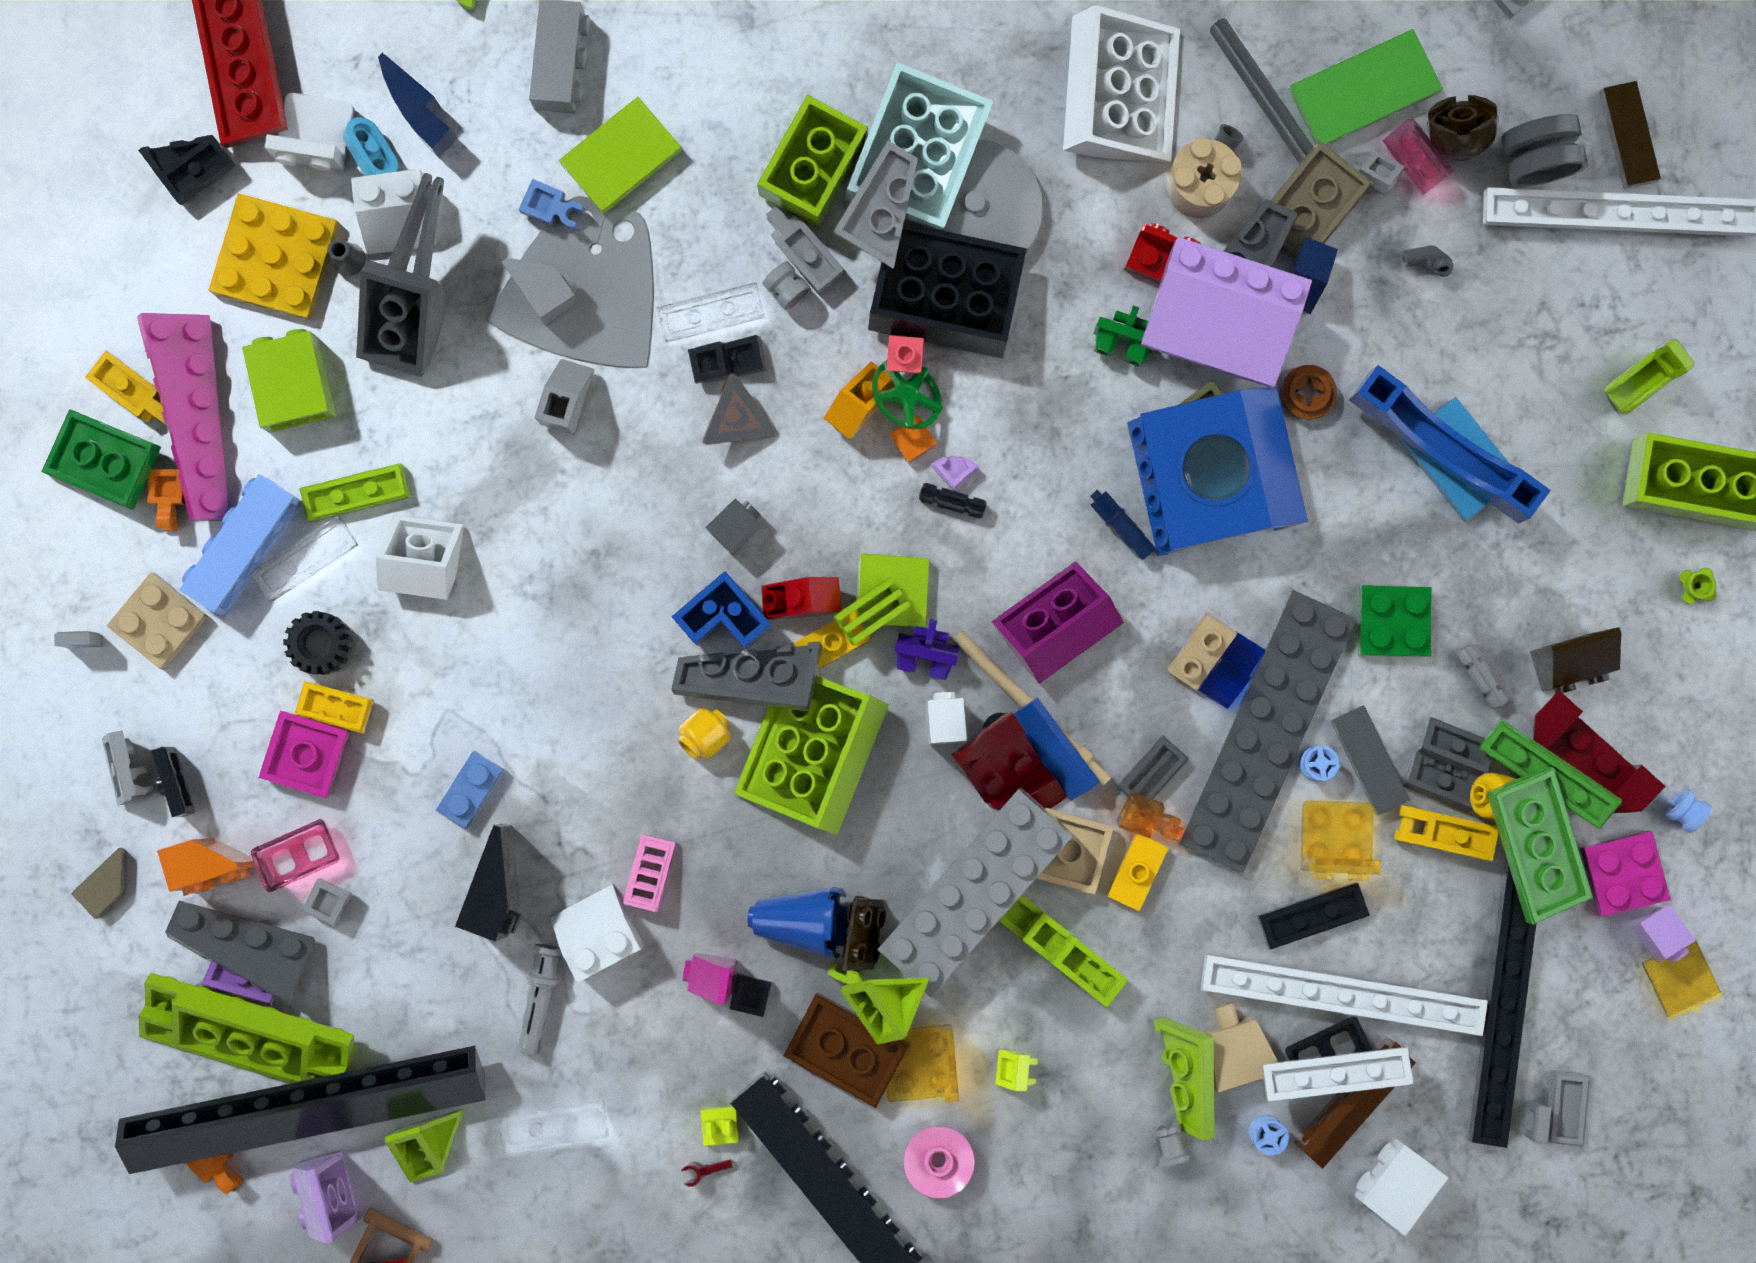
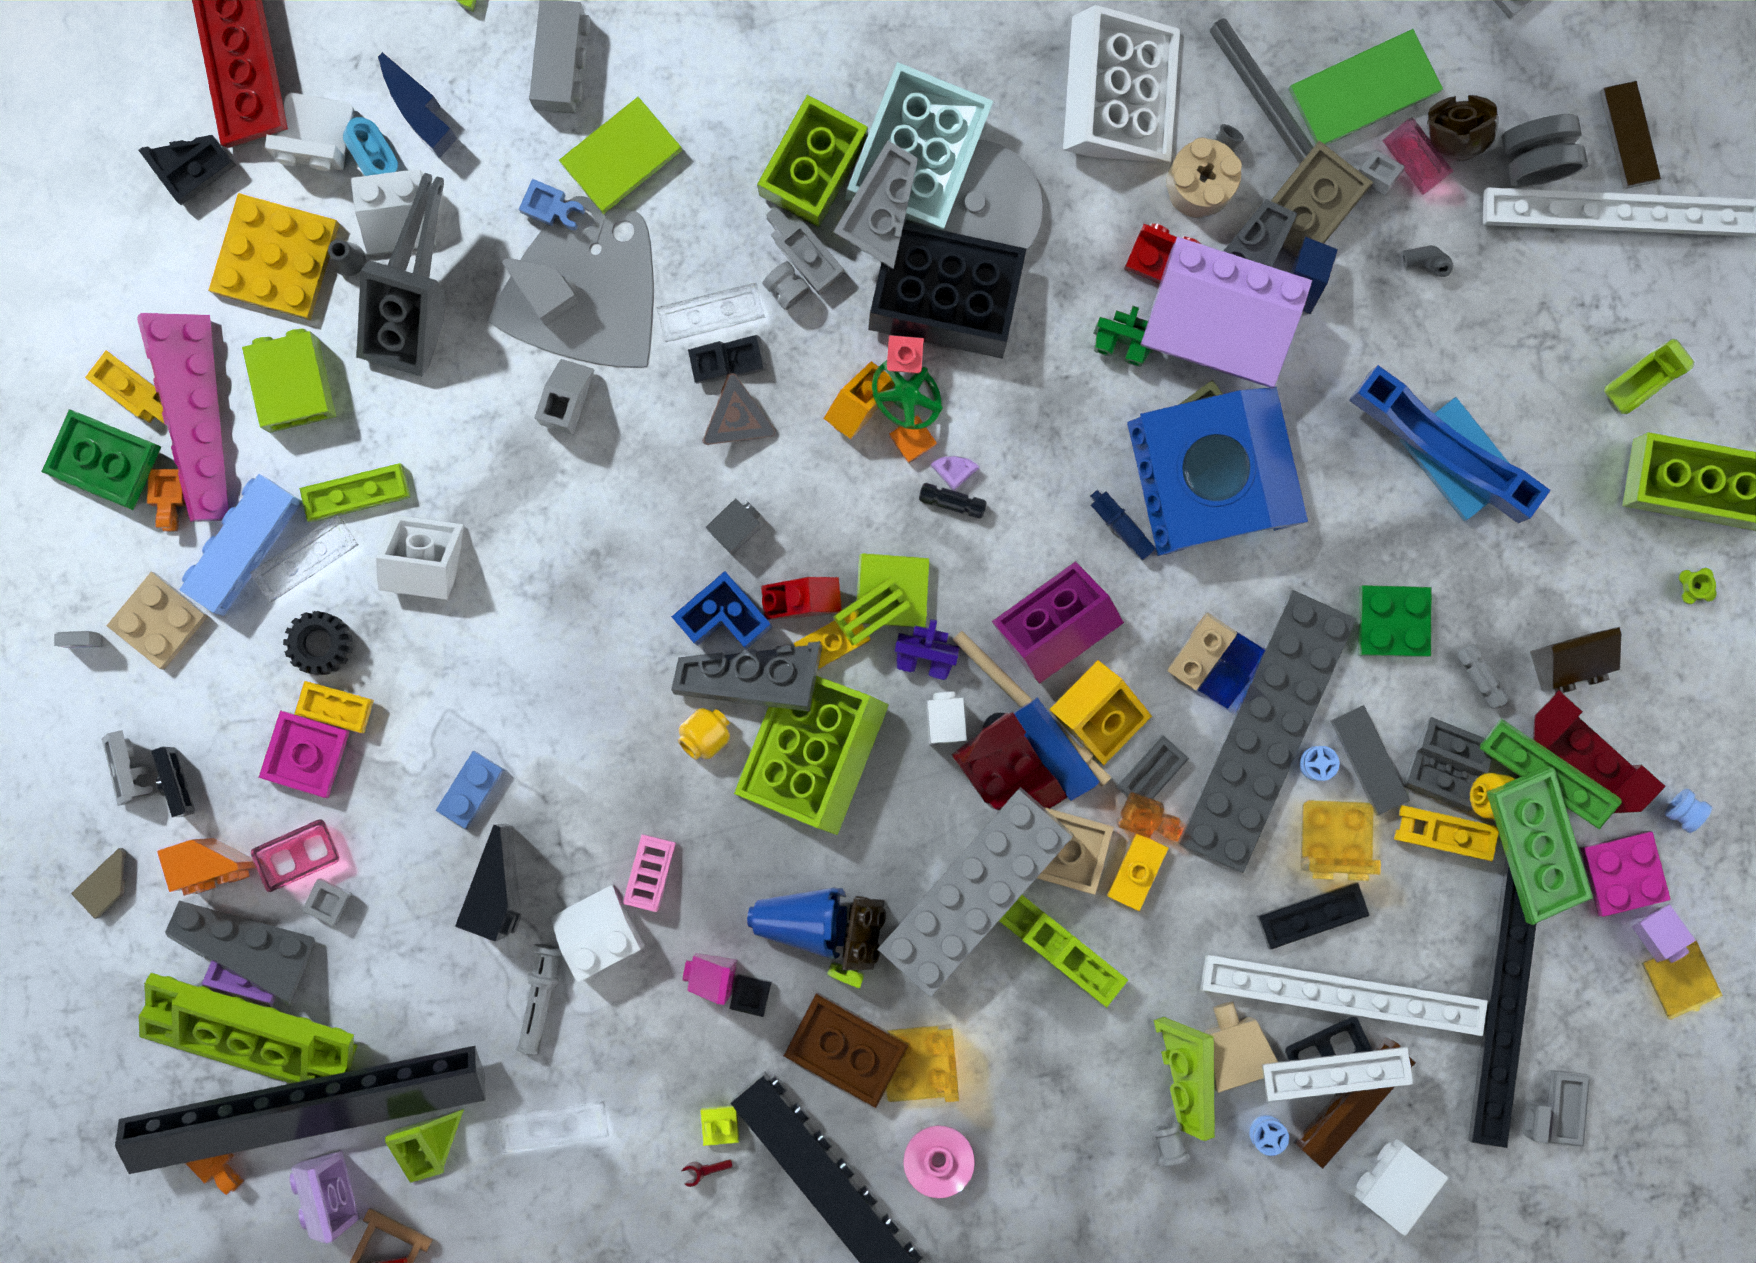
lime slope [840,977,930,1044] -> none
neon yellow tile [995,1049,1038,1091] -> none
dark orange gear [1280,365,1337,421] -> none
none -> yellow slope [1049,660,1152,766]

